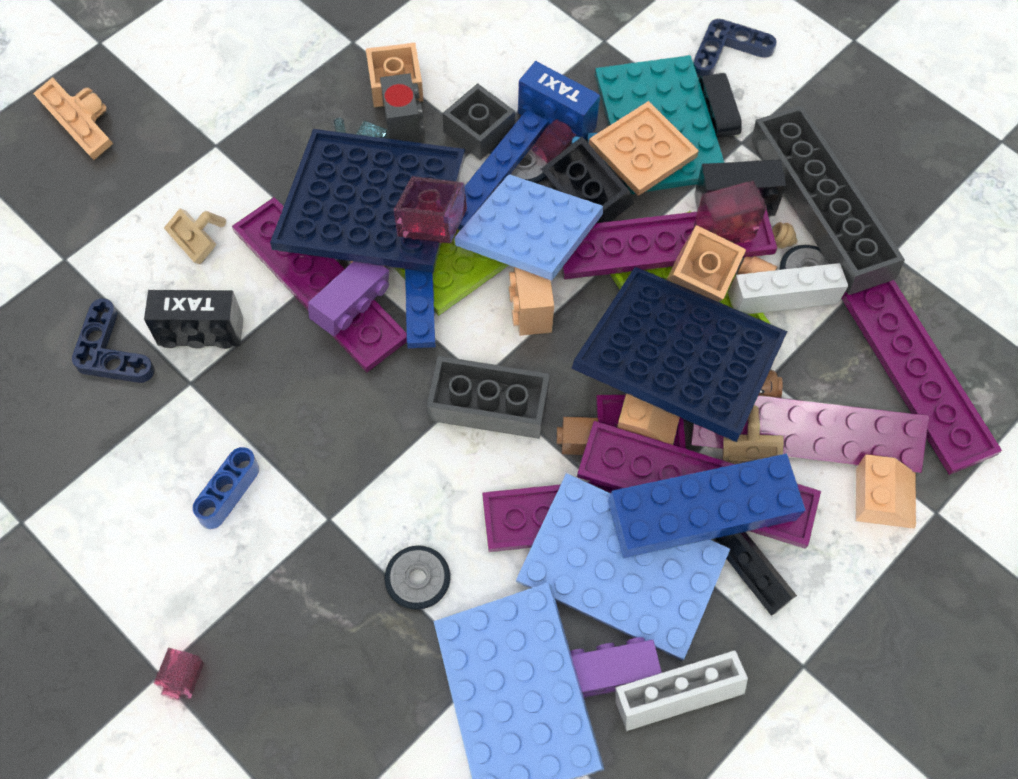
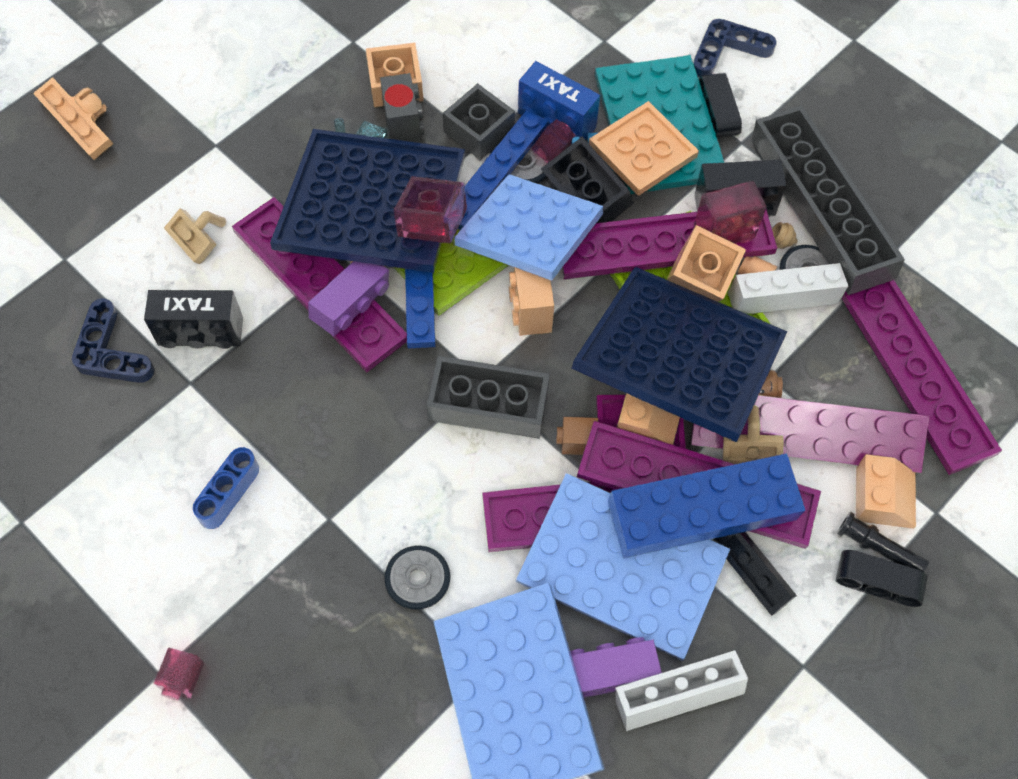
none -> black beam [835,550,928,607]
none -> black pin [837,511,929,572]

